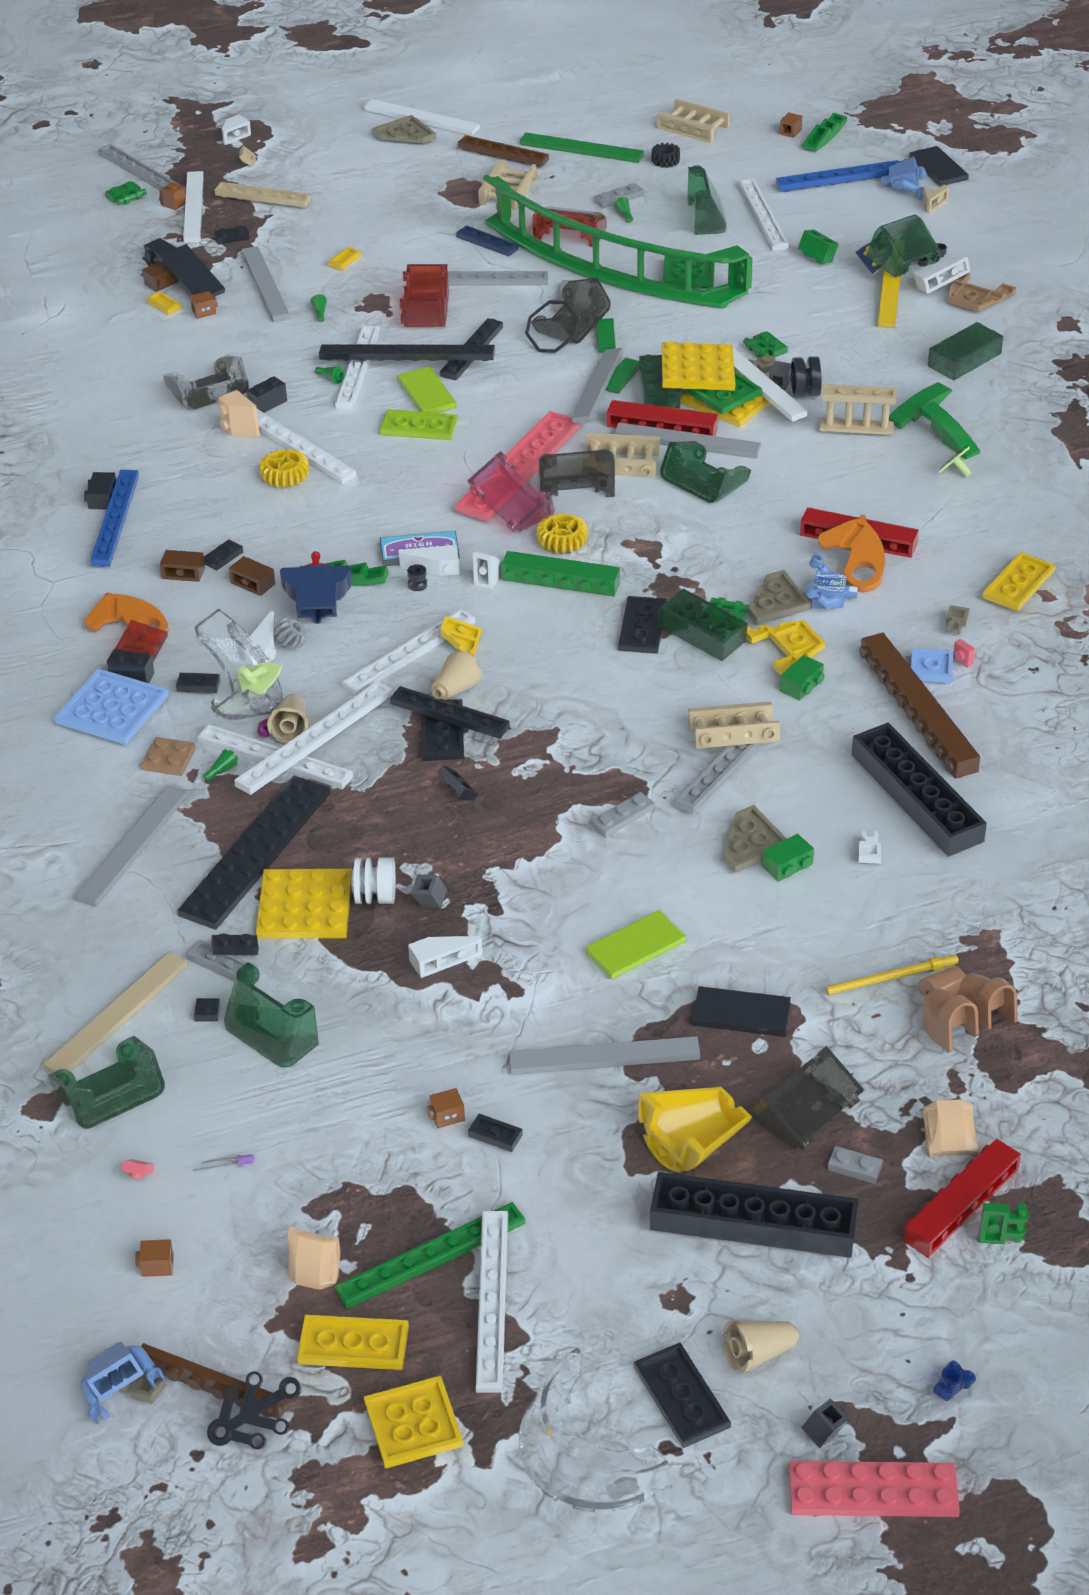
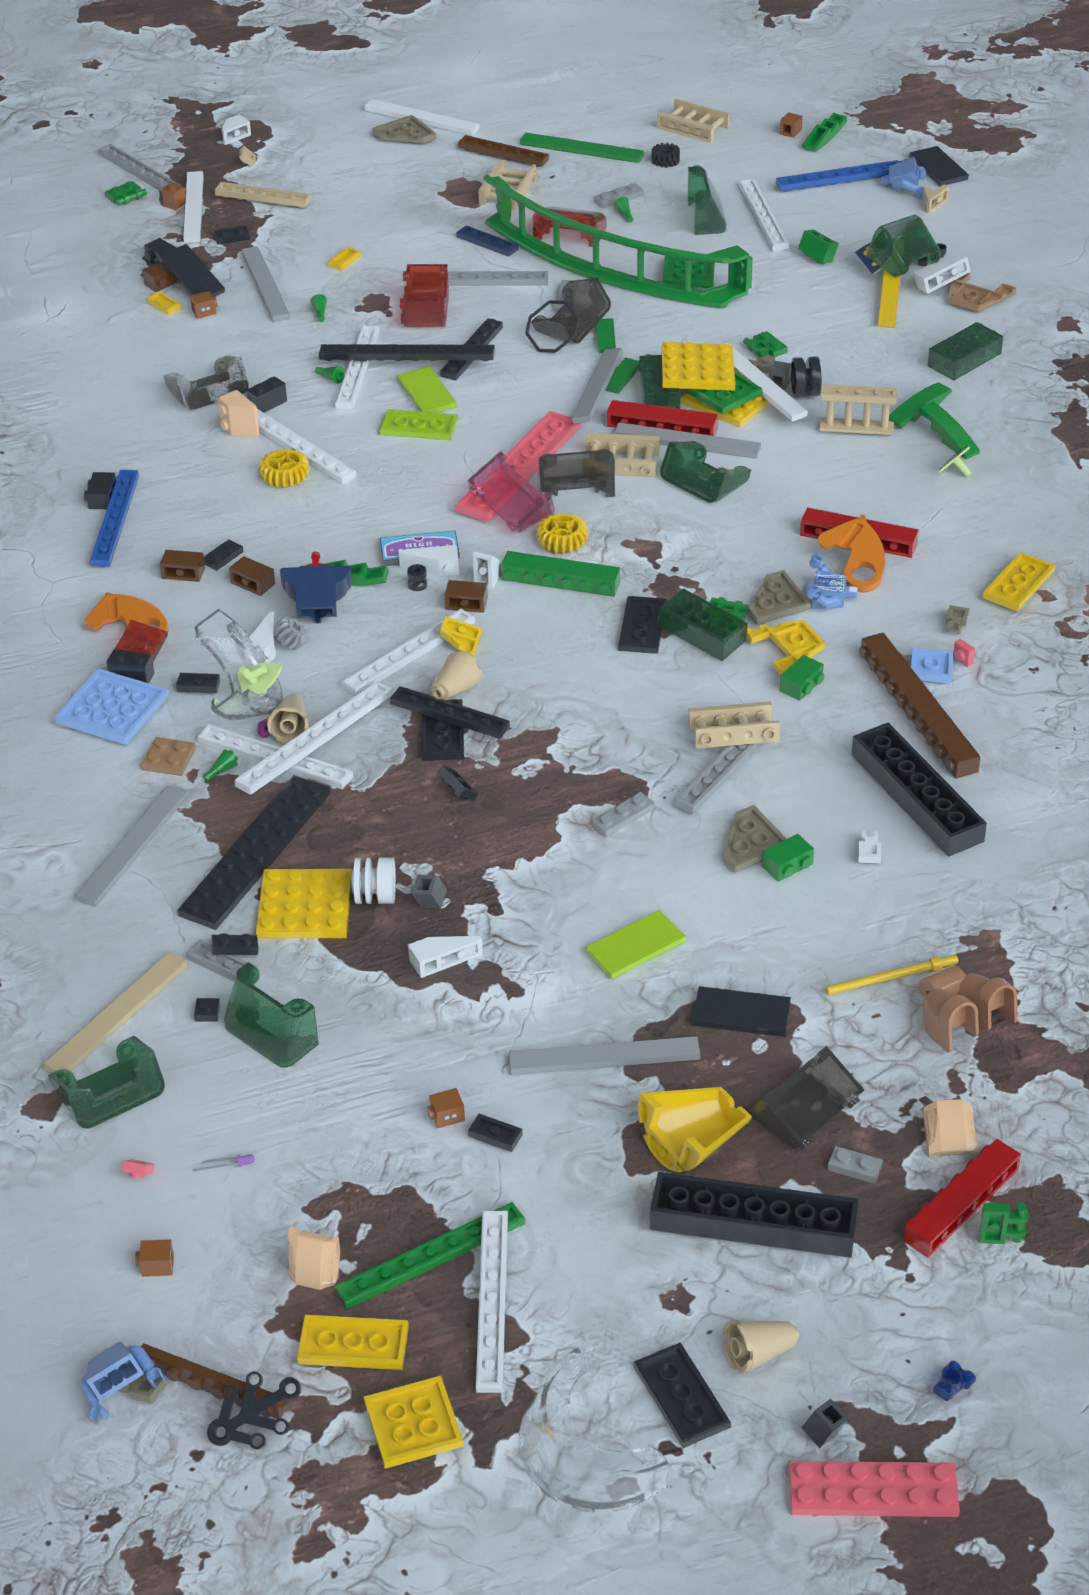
none -> reddish brown brick [444,580,488,613]

